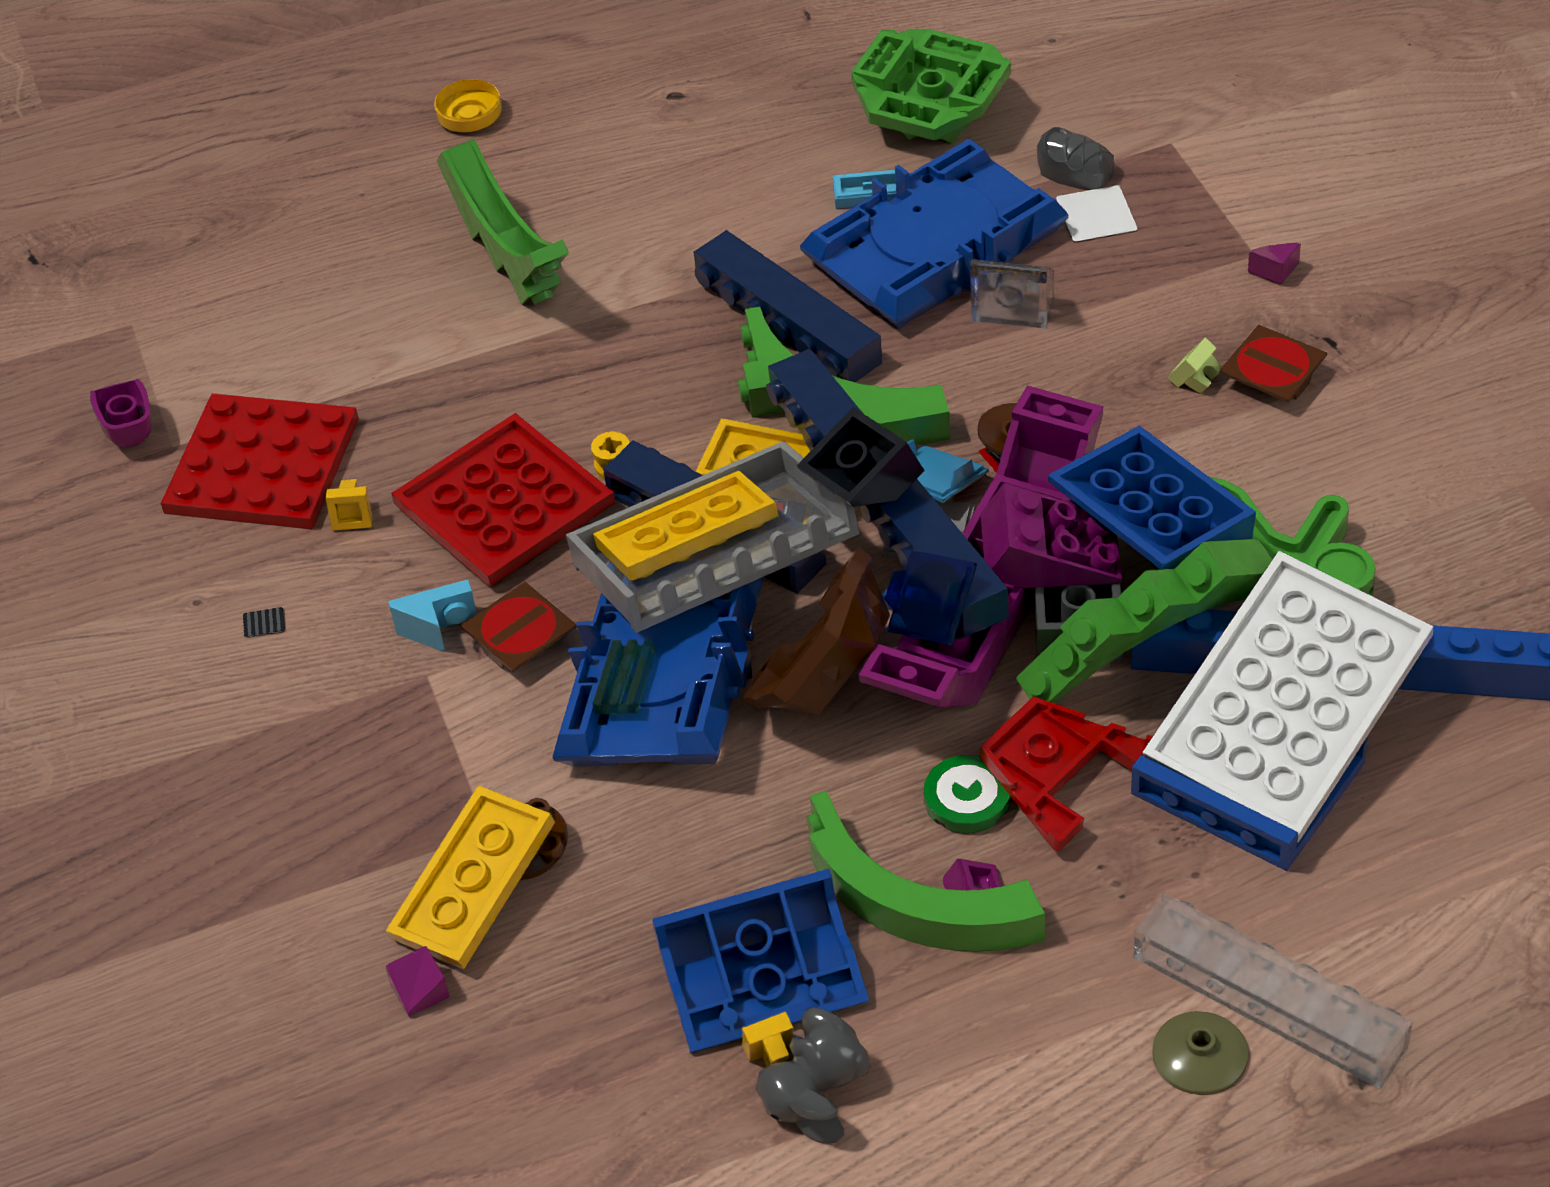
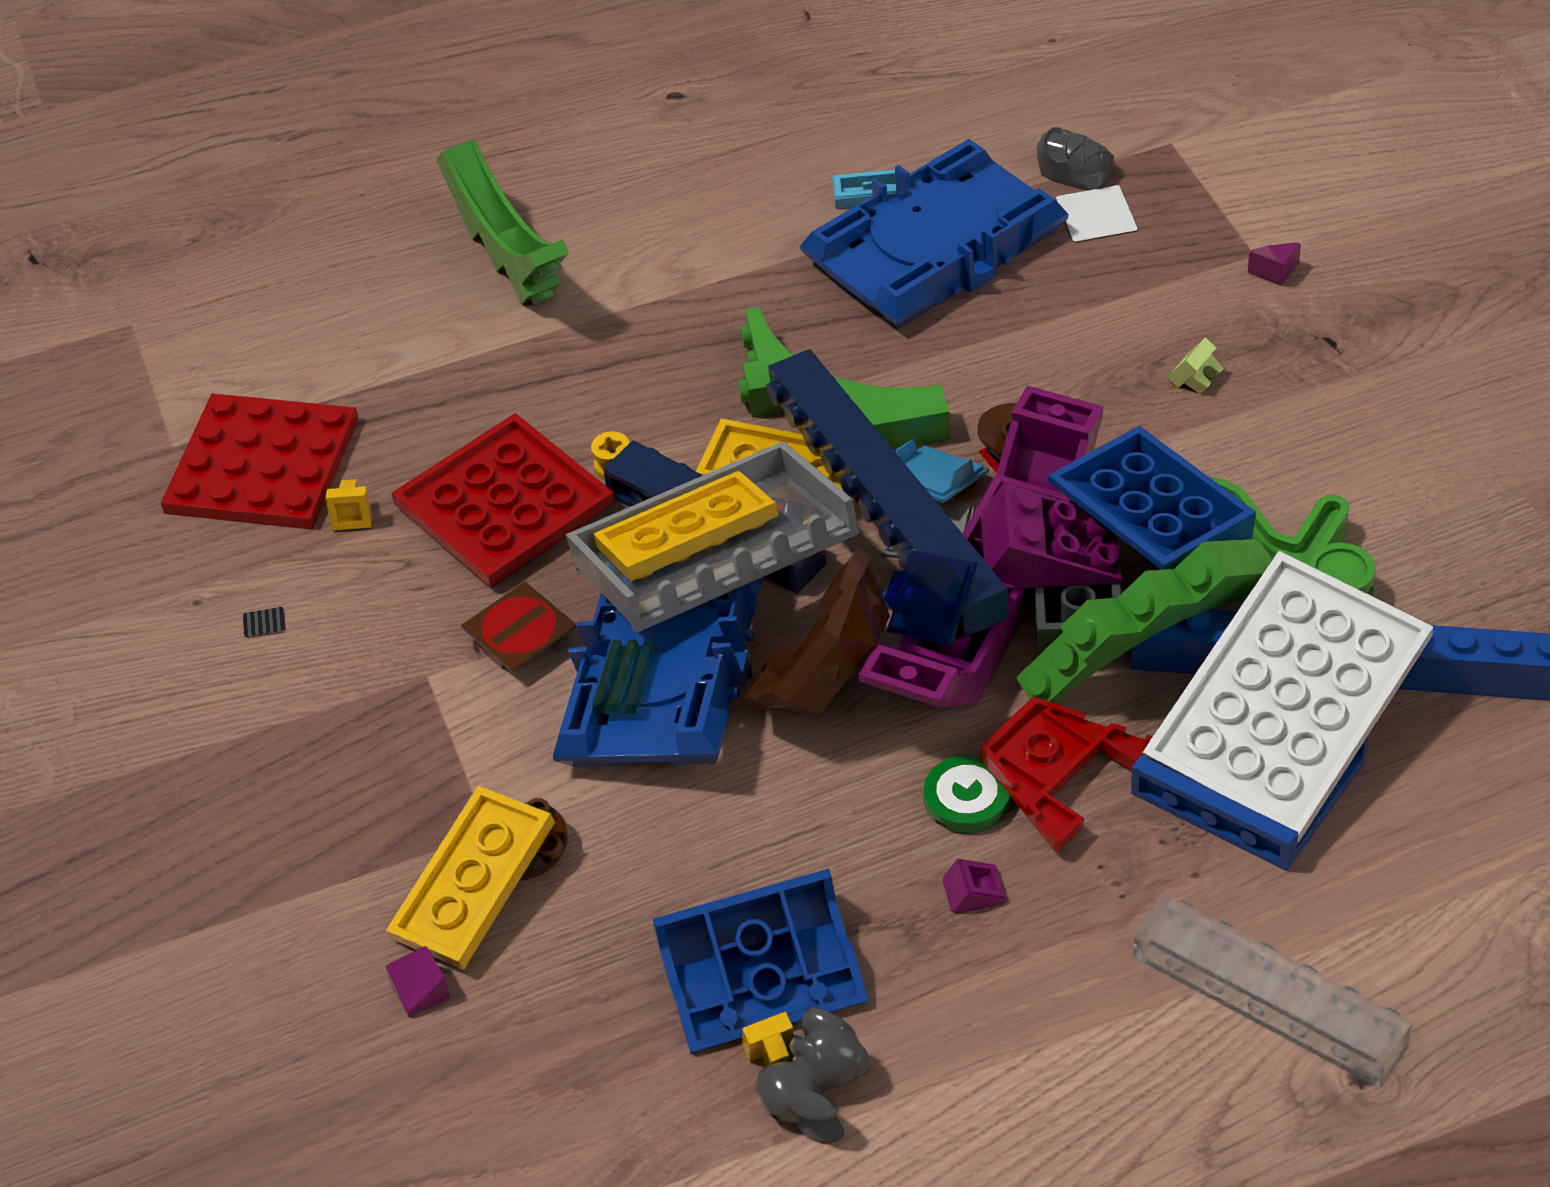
magenta piece [90,378,152,447] -> none
medium azure slope [388,579,477,651] -> none
yellow piece [434,79,502,132] -> none
dark blue brick [694,230,882,382] -> none
black slope [797,407,925,507] -> none
bright green arch [806,790,1045,952] -> none
bright green piece [851,29,1011,144] -> none
clear slope [970,259,1054,329] -> none
olive dish [1153,1011,1248,1095] -> none
piece [1219,325,1327,402] -> none

